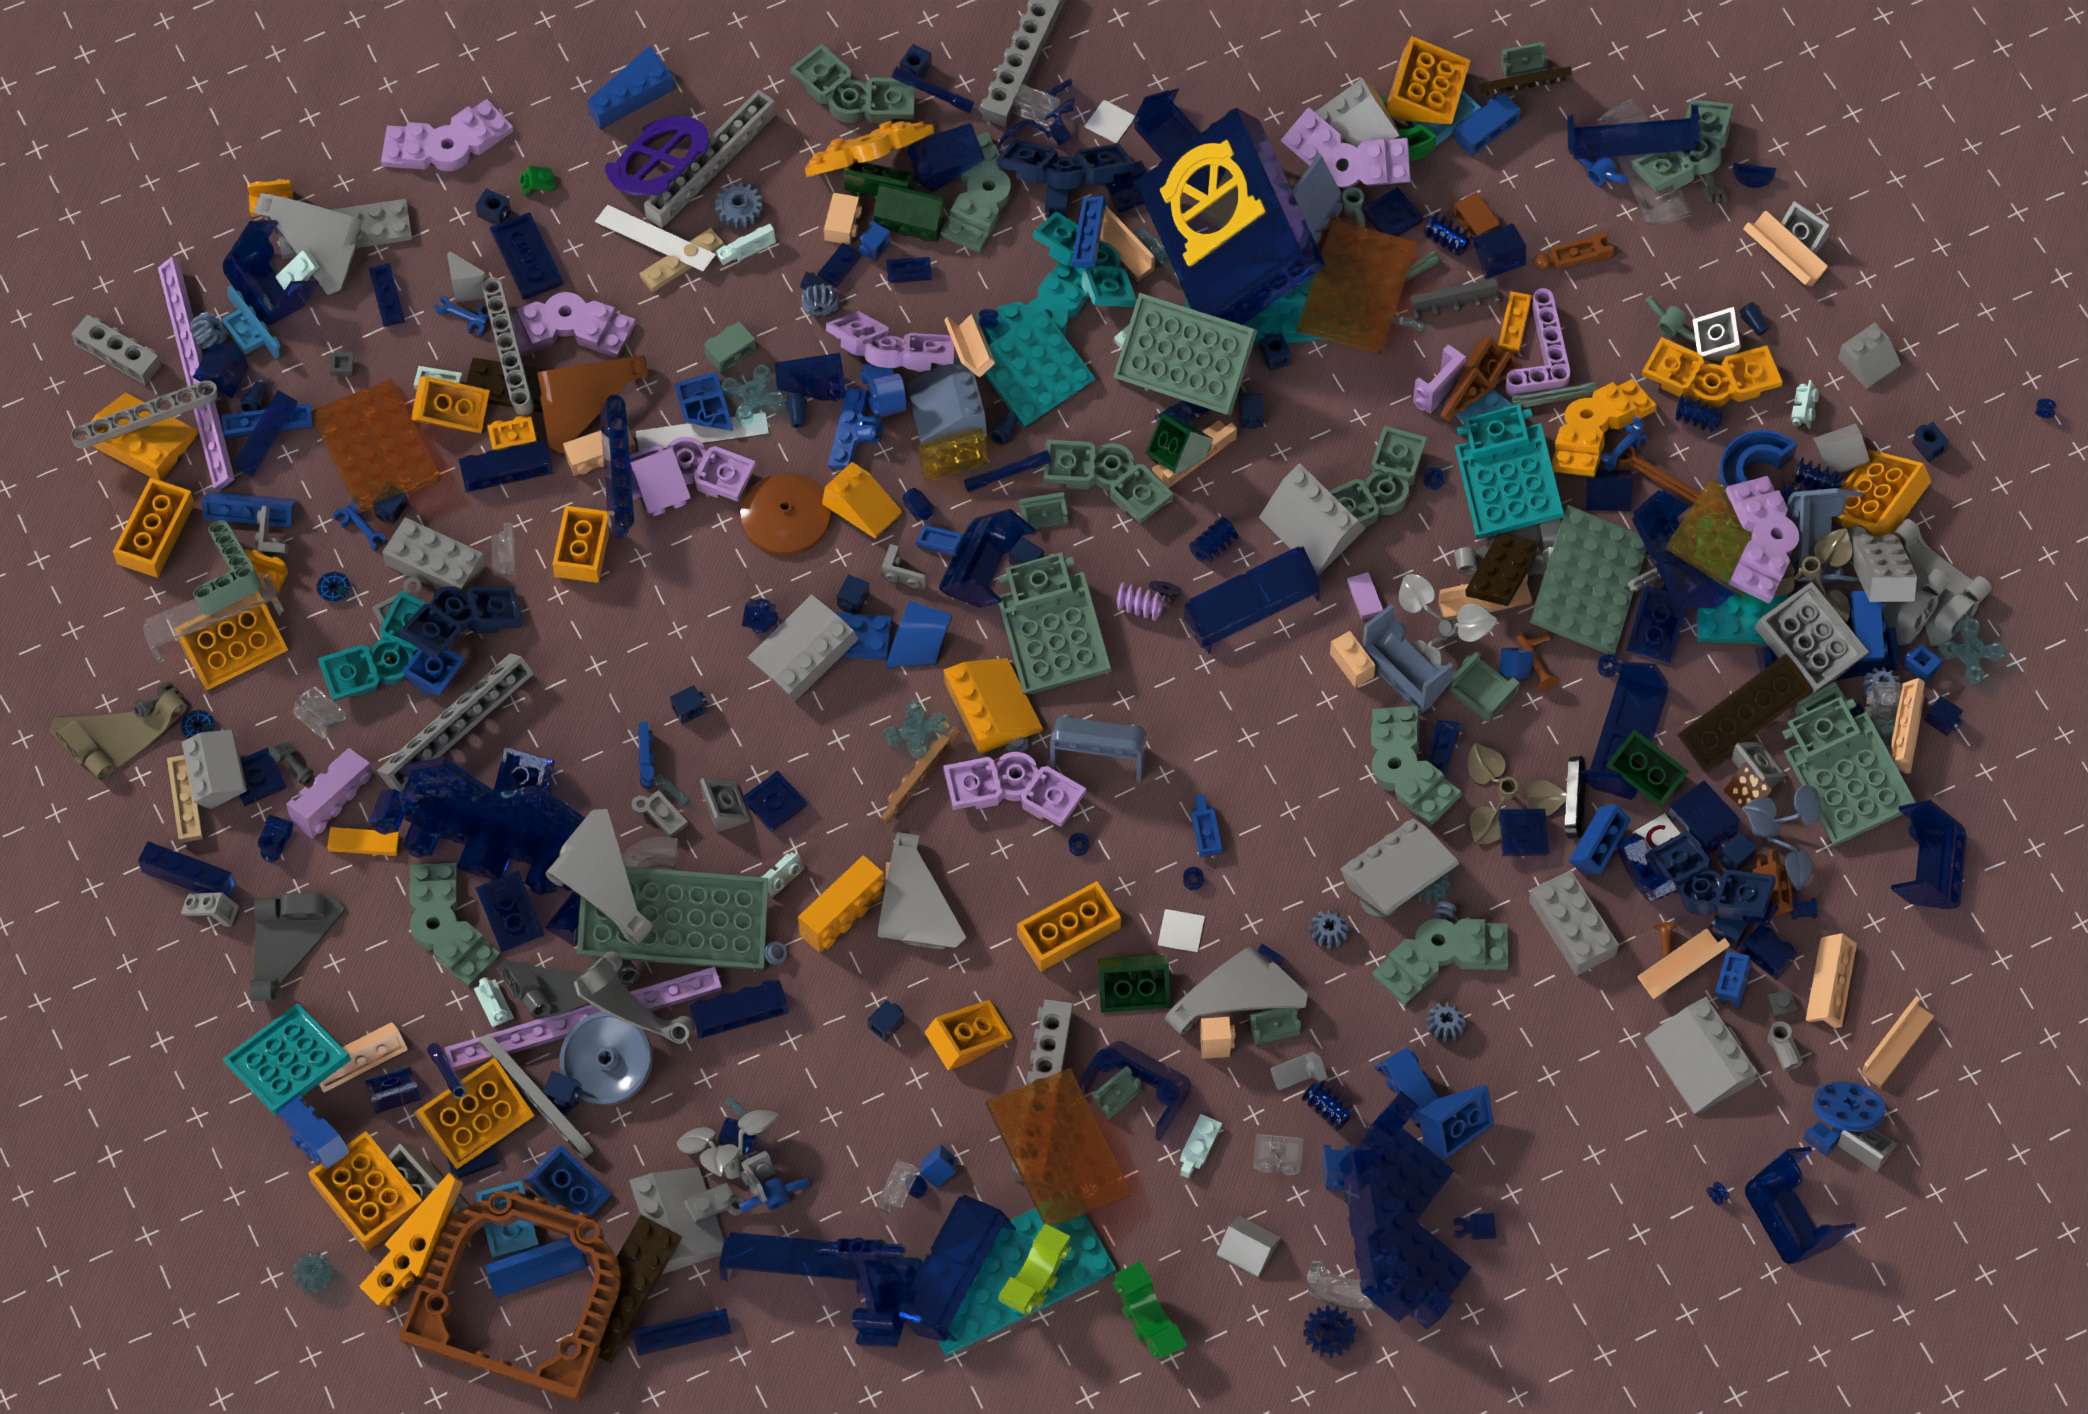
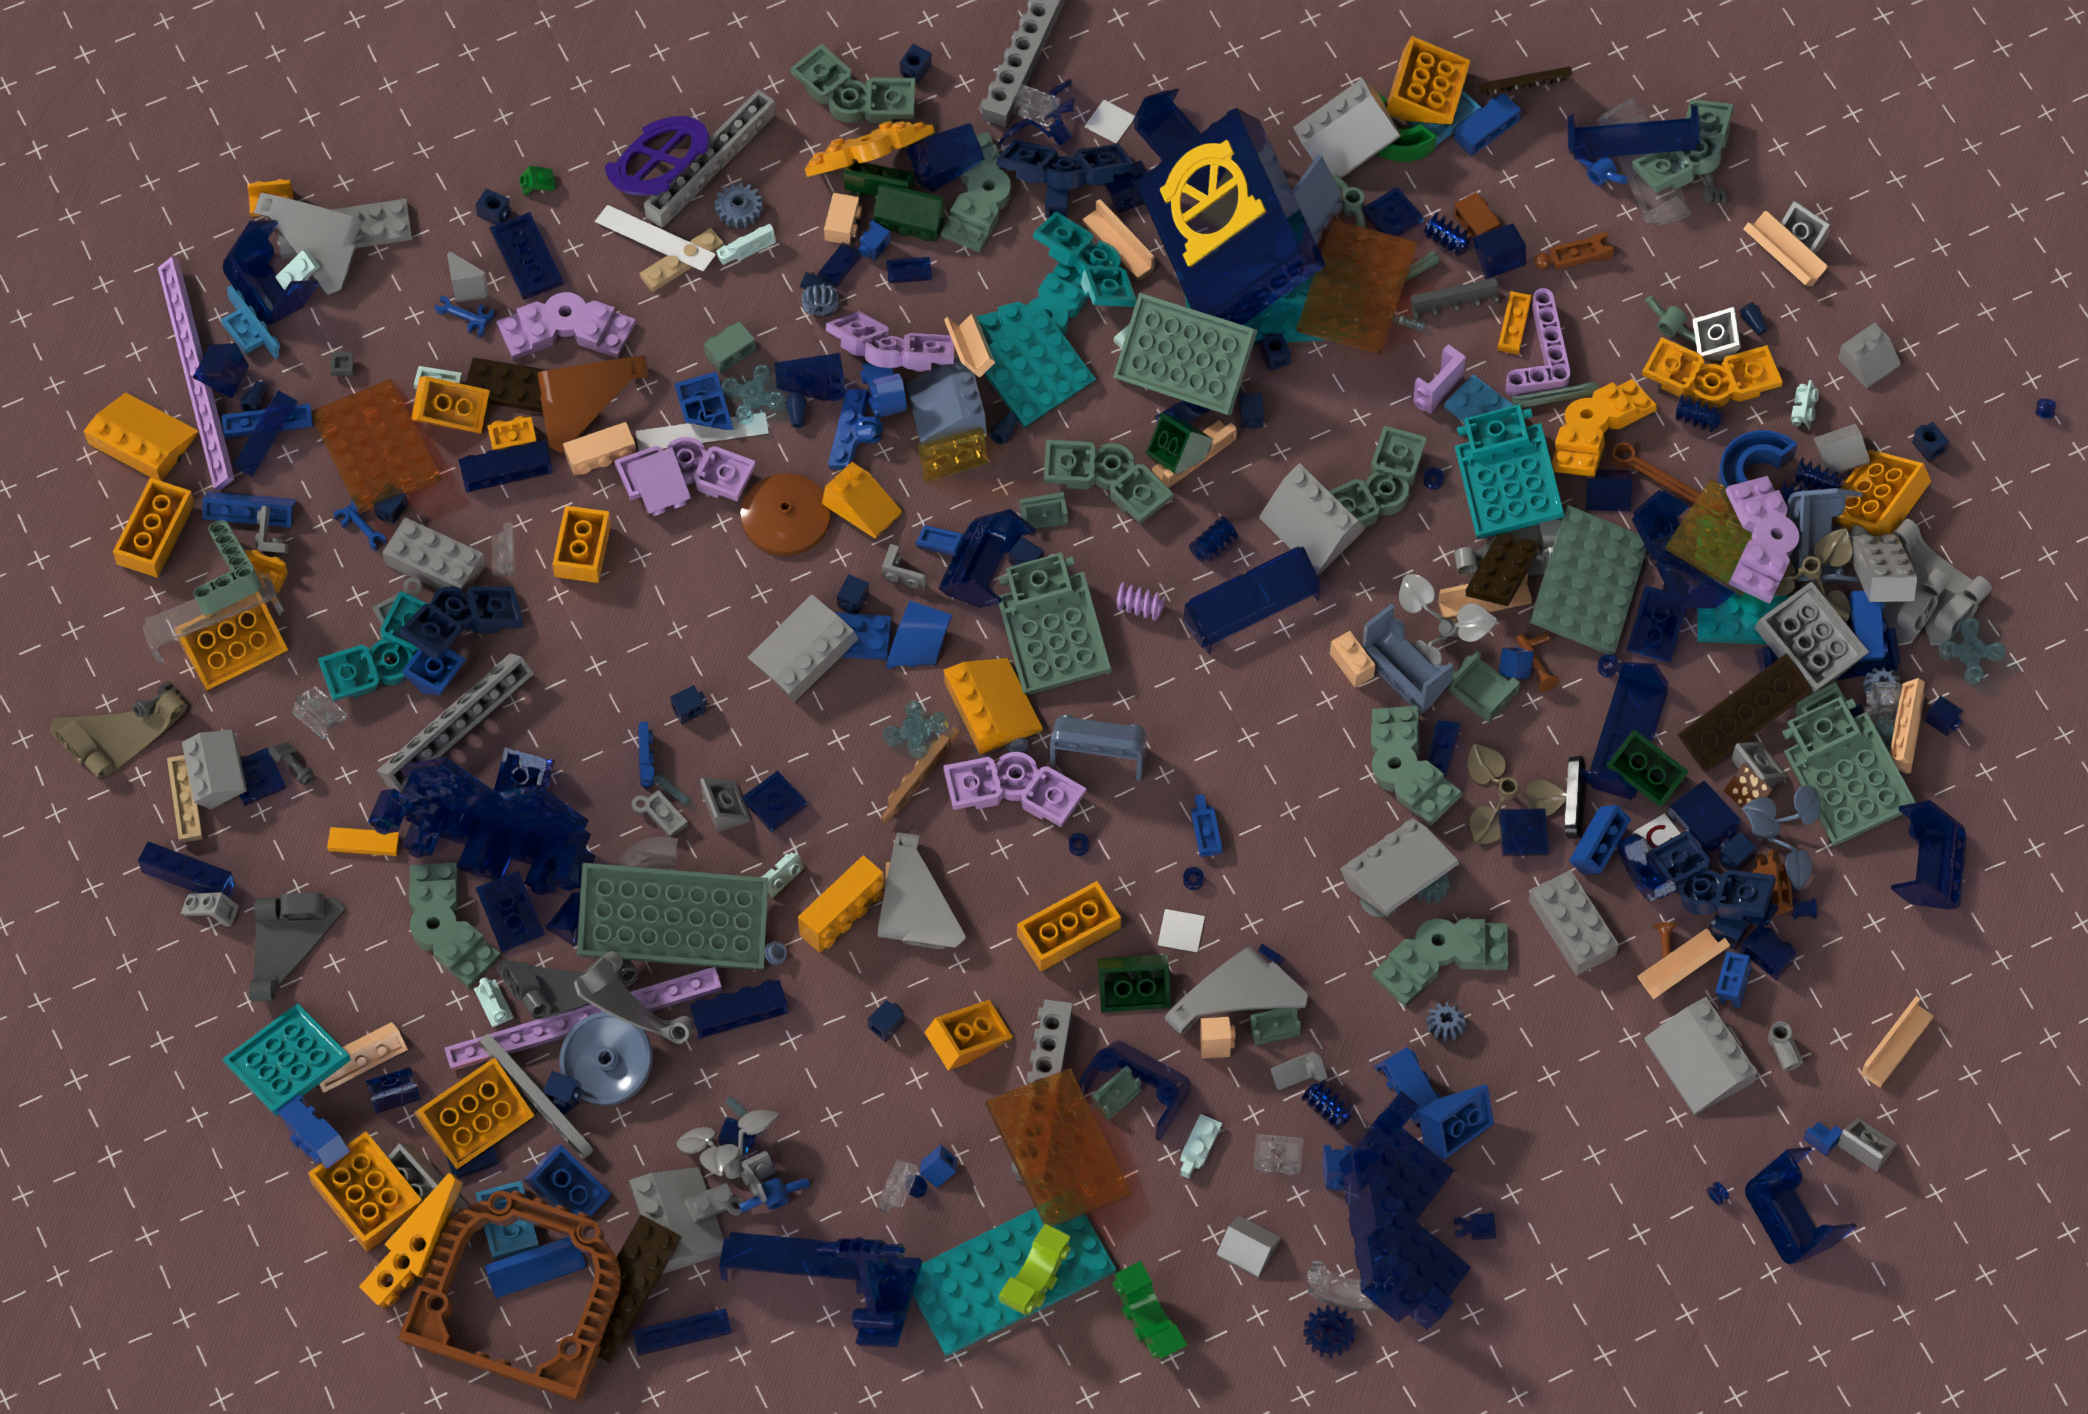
light grey brick [71,315,161,386] -> none
light grey beam [71,381,218,449] -> none
clear blue piece [181,710,215,739] -> none
sand blue gear [189,312,227,351] -> none
clear blue piece [258,815,293,862] -> none
lavender wedge [286,748,372,839] -> none
clear light blue gear [292,1251,333,1293] -> none
clear blue piece [317,572,350,602] -> none
clear blue plate [368,263,405,327] -> none
lavender plate [381,99,514,171] -> none
clear blue piece [427,1043,466,1099] -> none
light grey beam [482,277,534,416] -> none
light grey panel [546,809,653,945] -> none
blue wedge [587,46,674,130] -> none
clear blue beam [600,395,634,539] -> none
clear blue brick [742,599,778,633] -> none
clear blue piece [891,66,974,113] -> none
clear blue piece [898,1194,1016,1342] -> none
clear blue brick [902,488,934,521] -> none
clear blue piece [964,450,1052,493] -> none
clear blue bush [978,309,999,328] -> none
blue plate [1072,196,1106,269] -> none
clear light blue plate [1133,227,1170,263] -> none
clear blue piece [1149,581,1182,597] -> none
lavender plate [1280,107,1411,188] -> none
sand blue gear [1309,909,1349,950] -> none
lavender tile [1347,572,1383,620] -> none
sand blue bush [1434,901,1457,921] -> none
dark orange wedge [1440,337,1522,421] -> none
sand green hinge [1500,42,1548,78] -> none
blue bar [1600,416,1648,471] -> none
light grey axle [1628,566,1665,592] -> none
clear blue plate [1732,163,1777,188] -> none
dark grey plate [1767,989,1797,1019] -> none
light nougat panel [1806,933,1857,1028] -> none
blue wedge [1813,1082,1886,1131] -> none
blue brick [1904,644,1942,685] -> none

